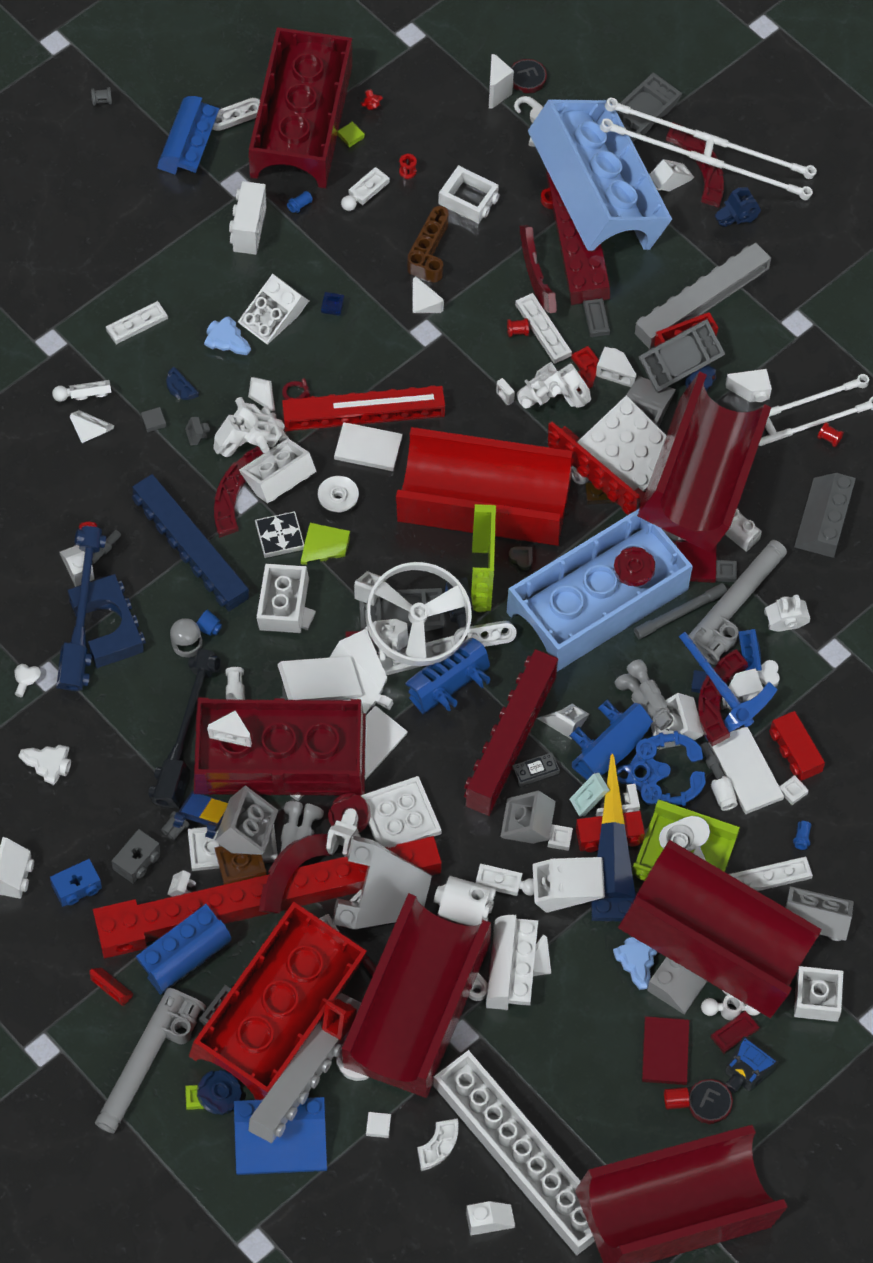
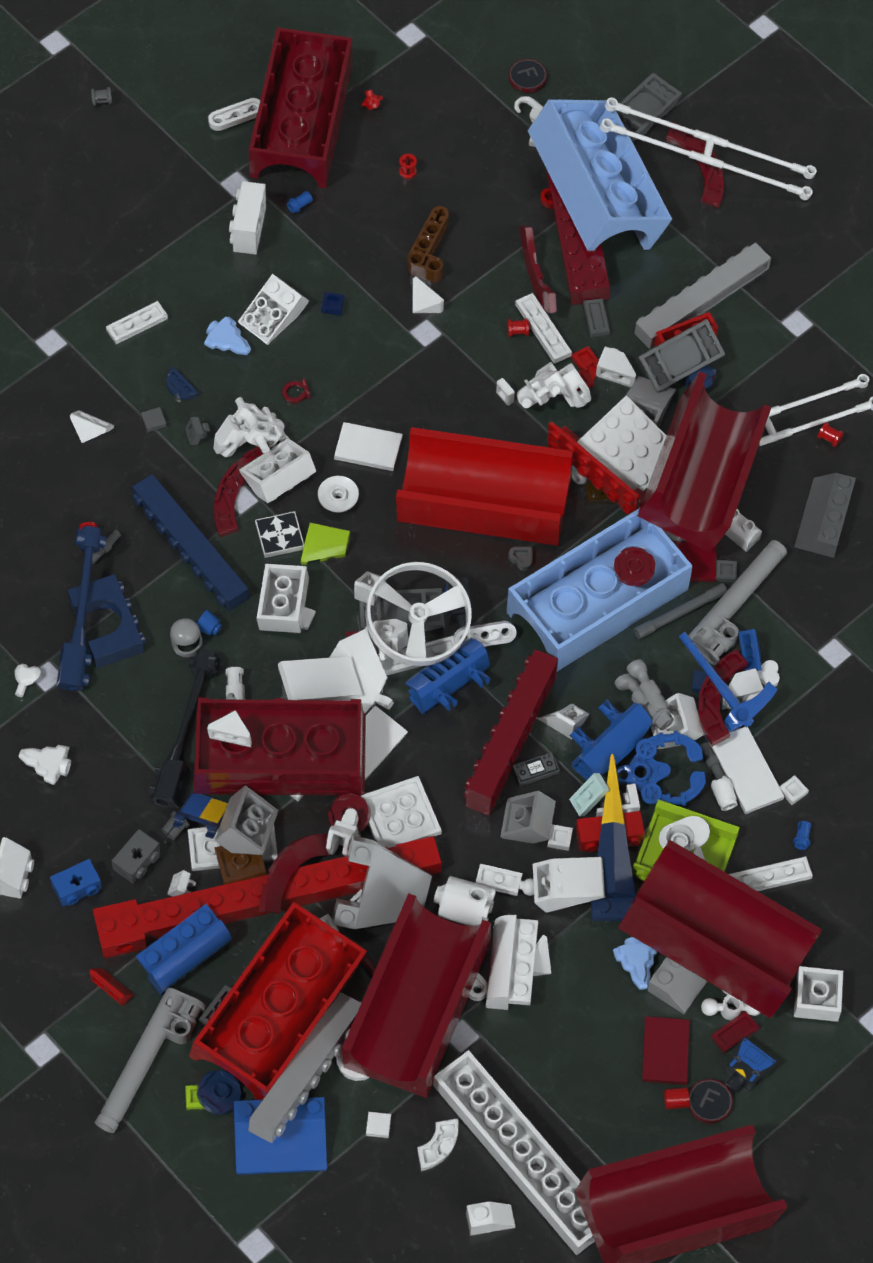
white plate [52,380,111,402] -> none
white slope [60,545,94,587] -> none
blue brick [157,96,220,175] -> none
white piece [248,377,275,411] -> none
light grey piece [281,801,324,867] -> none
red brick [282,385,445,431] -> none
red slope [322,999,357,1040] -> none
lime tile [338,122,364,147] -> none
white plate [341,167,390,211] -> none
white window [438,166,500,224] -> none
lime panel [471,504,496,612] -> none
white slope [489,54,514,109] -> none
white slope [649,159,694,191] -> none
dark blue hinge [715,187,761,227] -> none
white slope [726,369,772,402] -> none
white hinge [764,595,810,632] -> none
red brick [769,711,825,781] -> none
light grey slope [785,886,854,941] -> none

